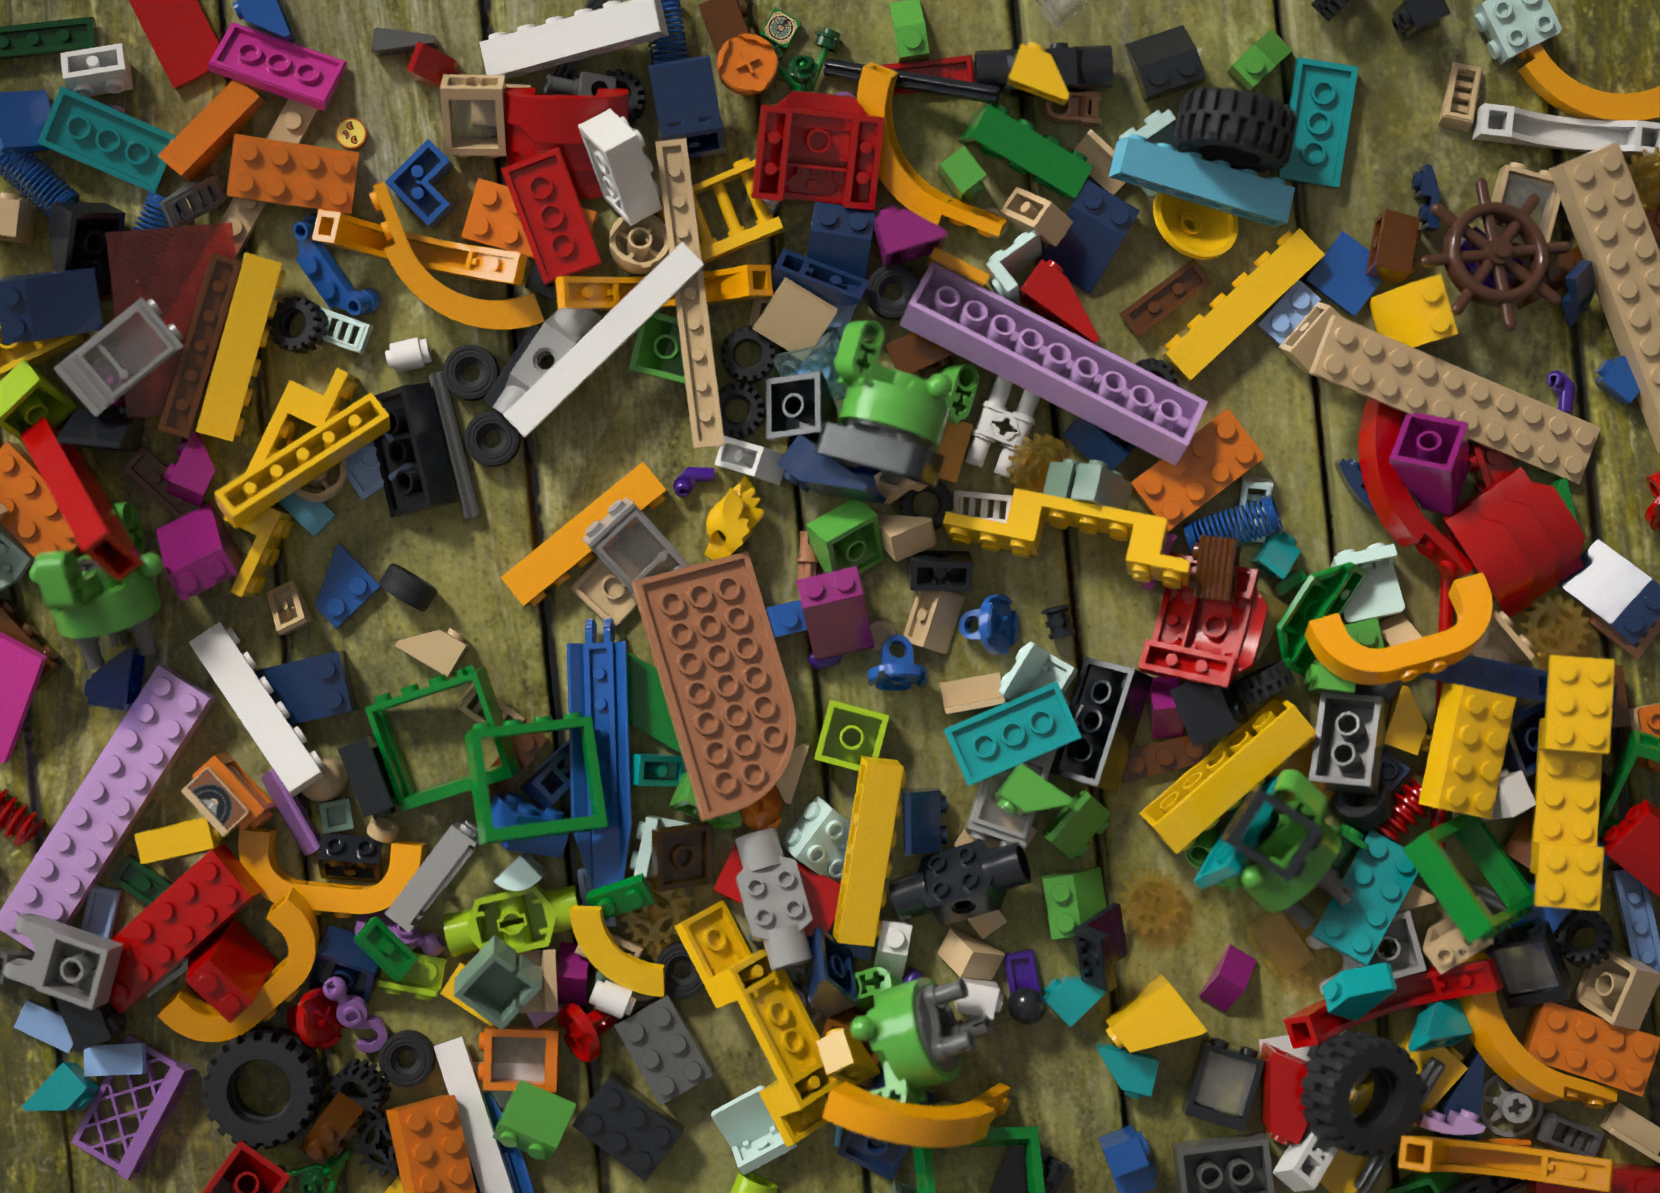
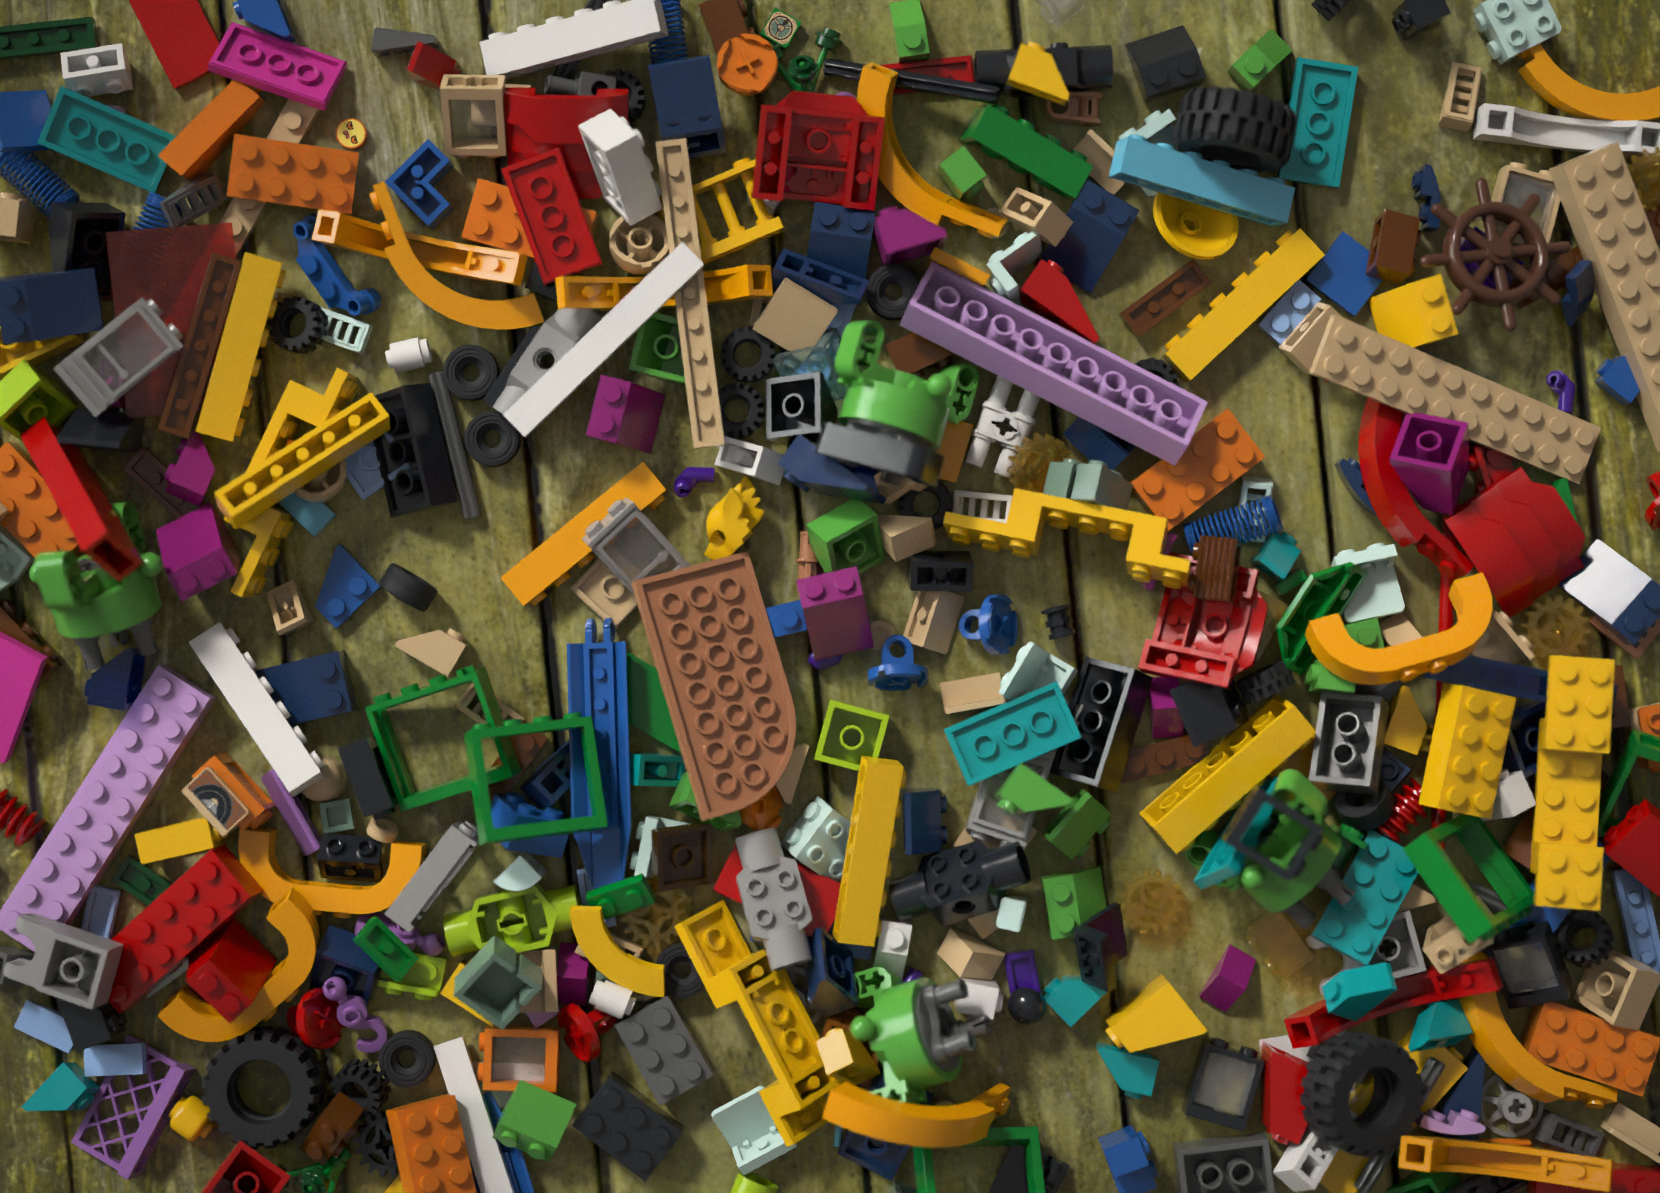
none -> yellow head [168,1095,216,1142]
none -> magenta slope [586,375,665,454]
none -> light aqua slope [996,896,1028,932]

